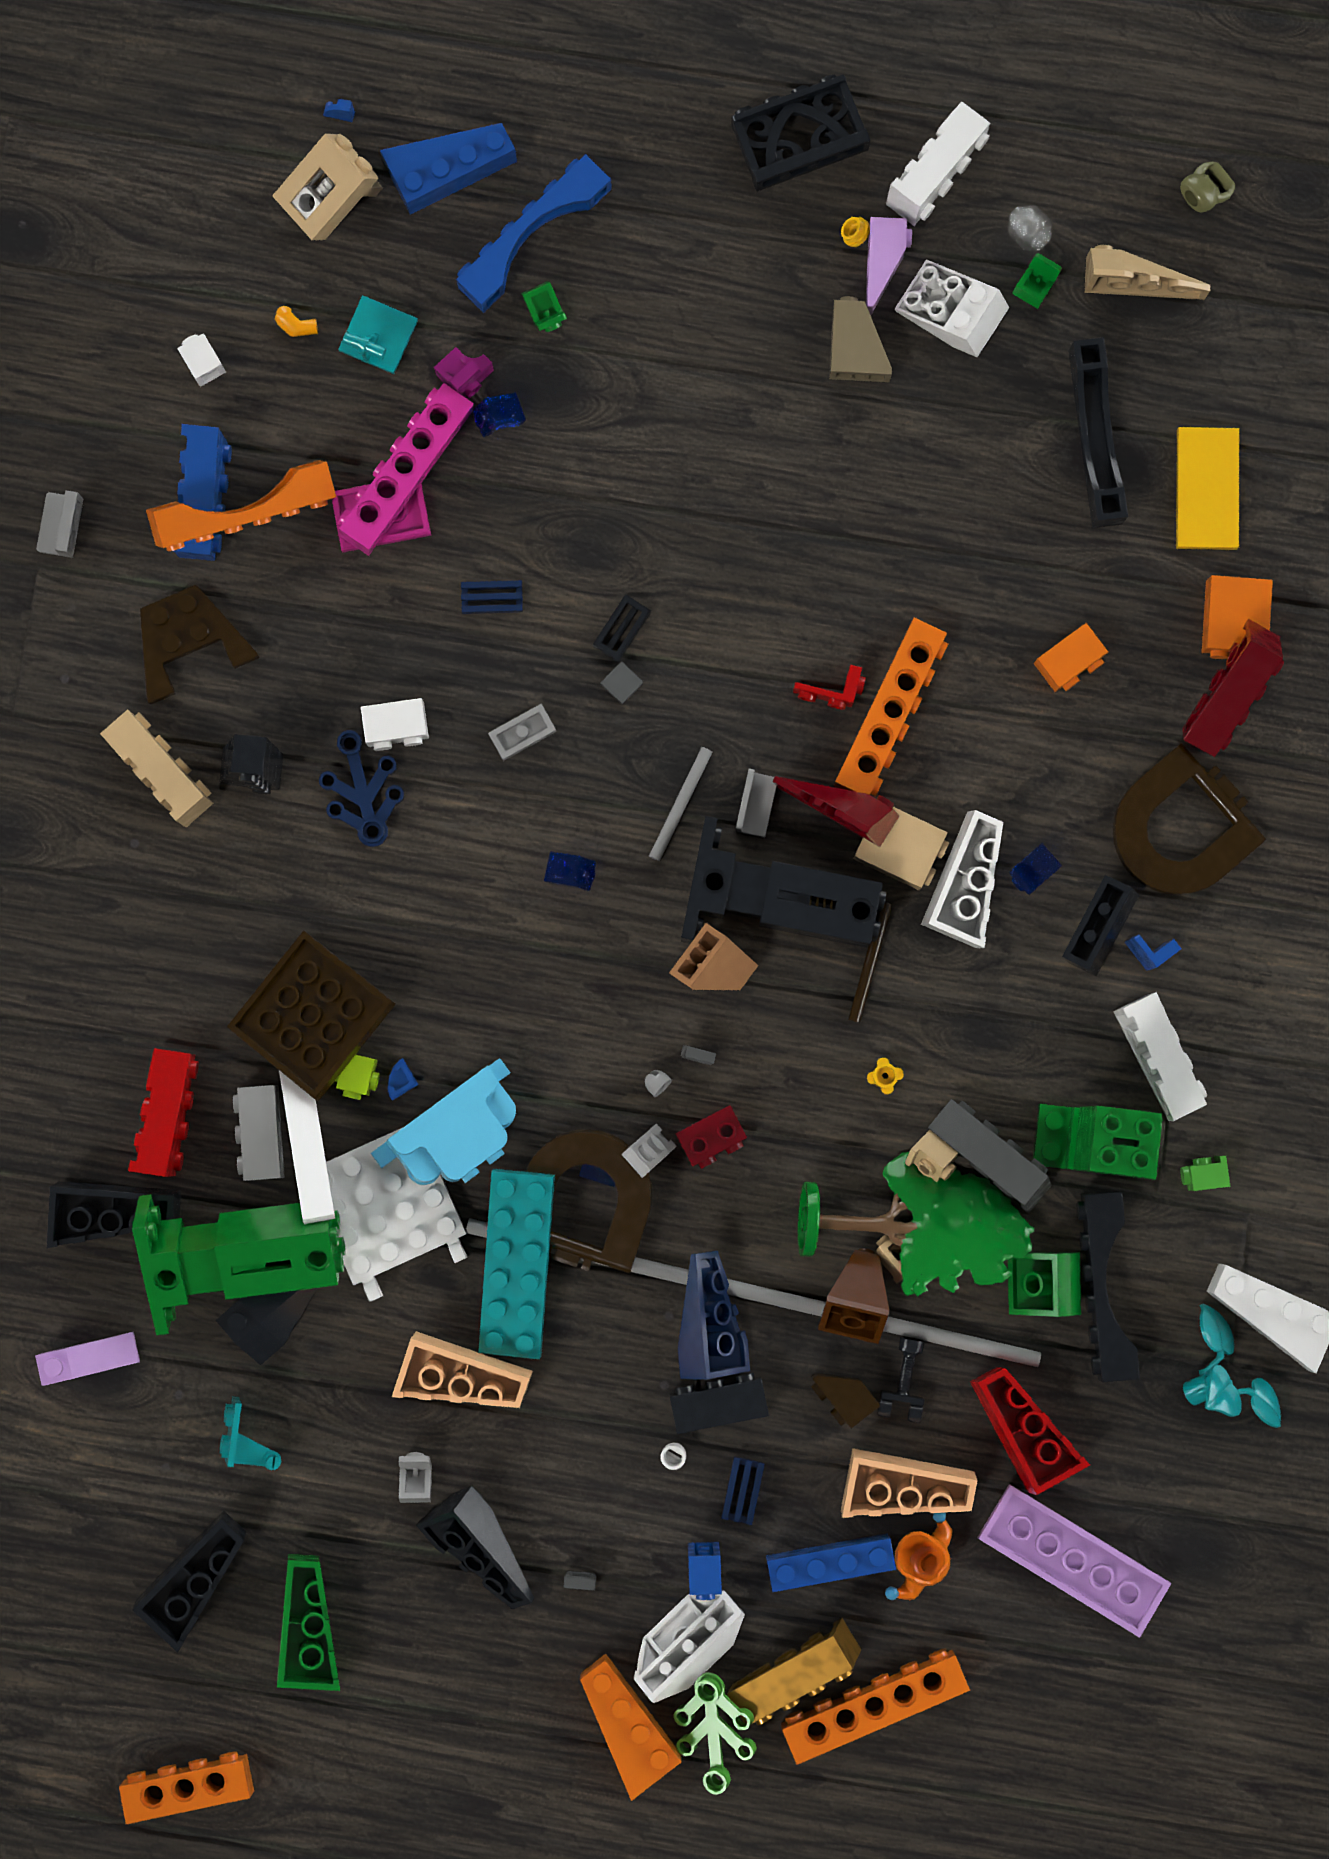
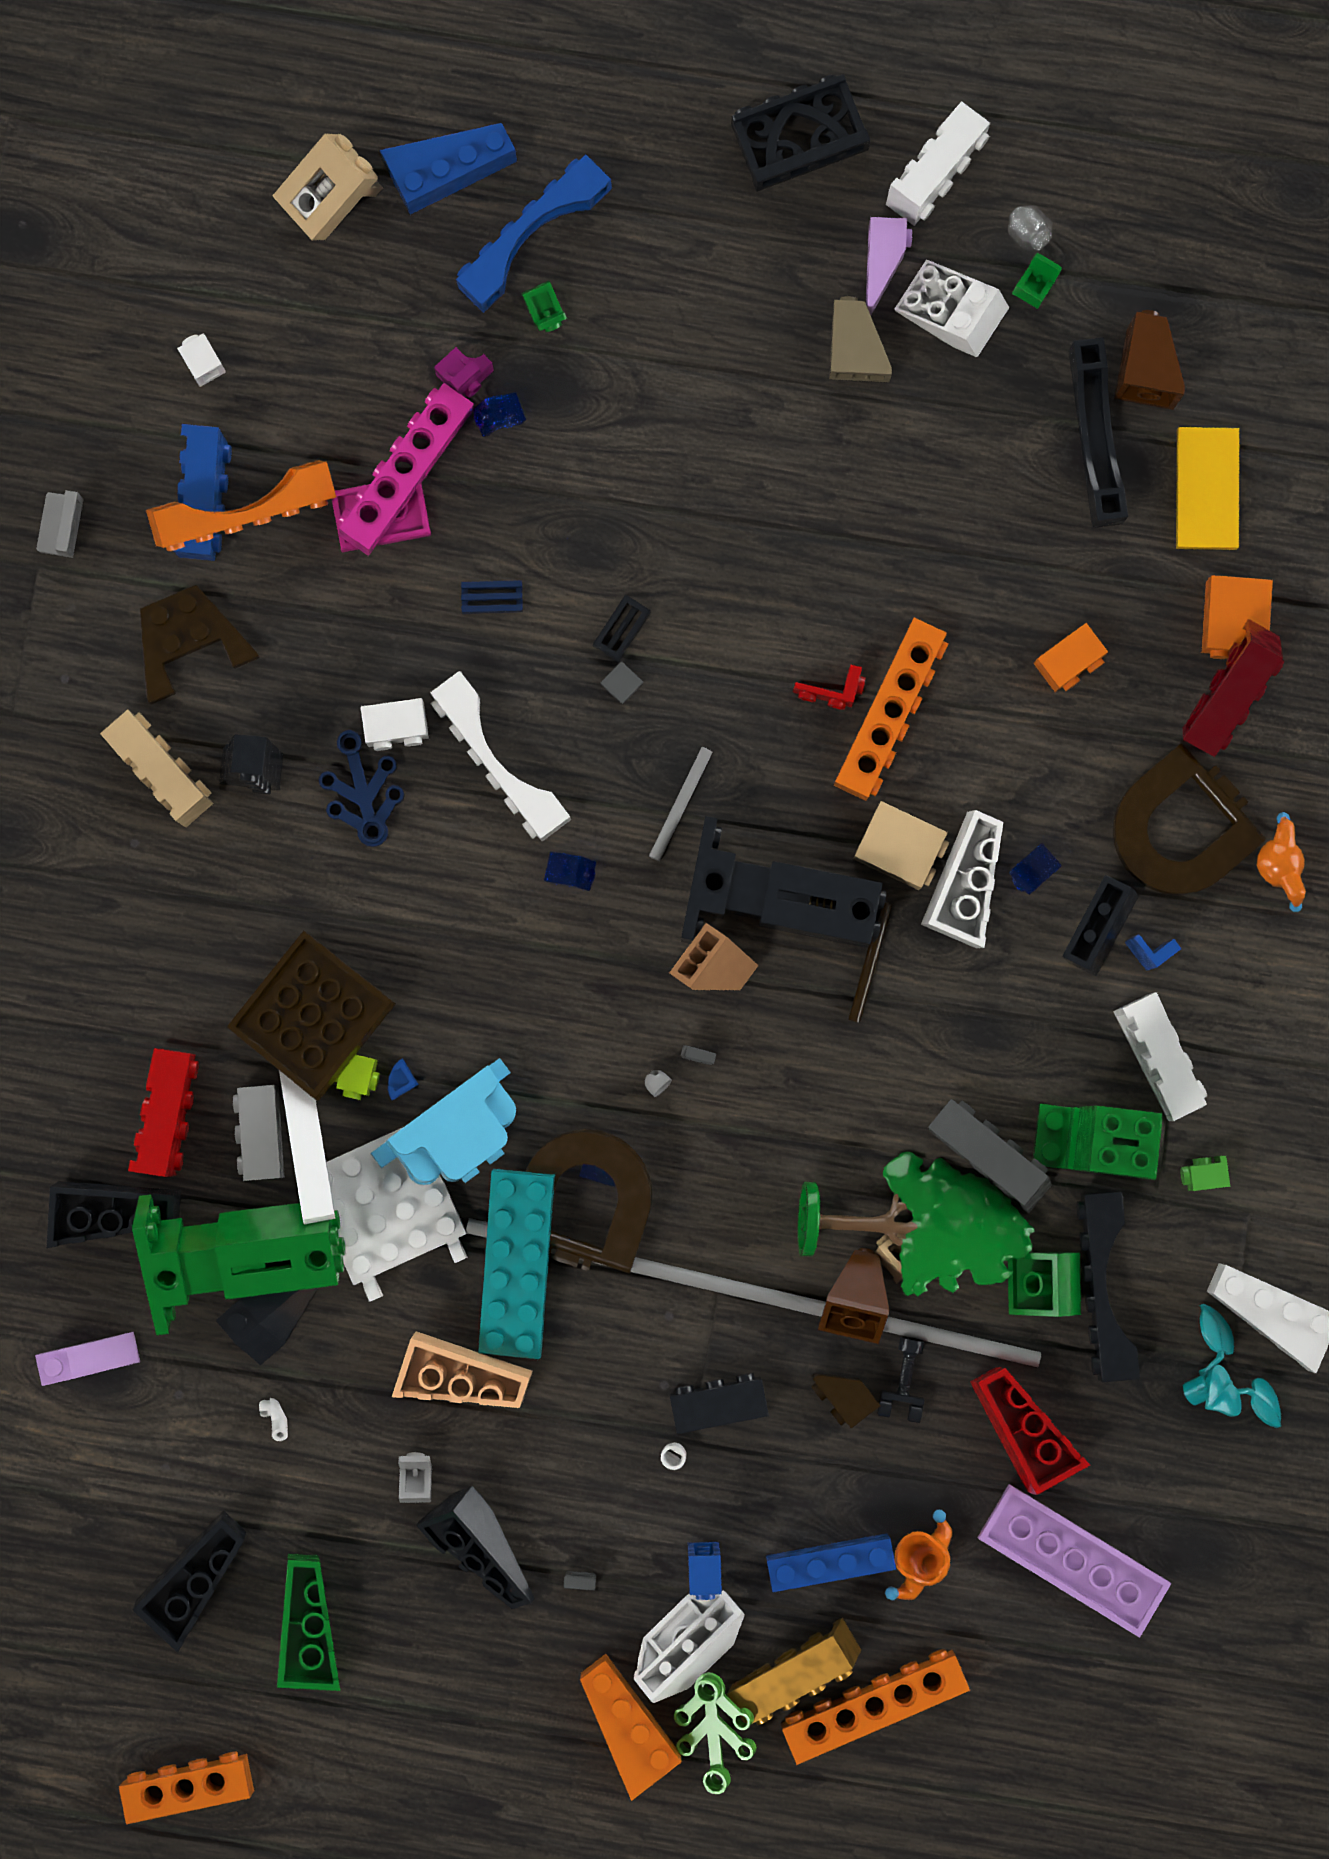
teal plate [220,1396,281,1470] -> none
light orange arm [275,306,318,337] -> none
blue tile [323,99,355,122] -> none
teal plate [338,295,418,374] -> none
light grey plate [488,704,557,761] -> none
light grey plate [621,1123,677,1178] -> none
dark red brick [675,1105,747,1169] -> none
dark blue wedge [678,1251,750,1380] -> none
dark blue tile [721,1456,765,1525] -> none
light grey panel [735,769,776,838] -> none
dark red wedge [772,776,899,847] -> none
yellow plate [841,217,870,247] -> none
light nougat wedge [841,1448,977,1518] -> none
yellow plate [867,1058,904,1094] -> none
tan brick [905,1130,958,1182] -> none
tan wedge [1084,245,1210,300] -> none
olive piece [1180,161,1235,213] -> none
none -> white arm [259,1398,288,1441]
none -> white arch [430,671,571,841]
none -> reddish brown slope [1114,310,1185,410]
none -> orange piece [1256,812,1306,912]

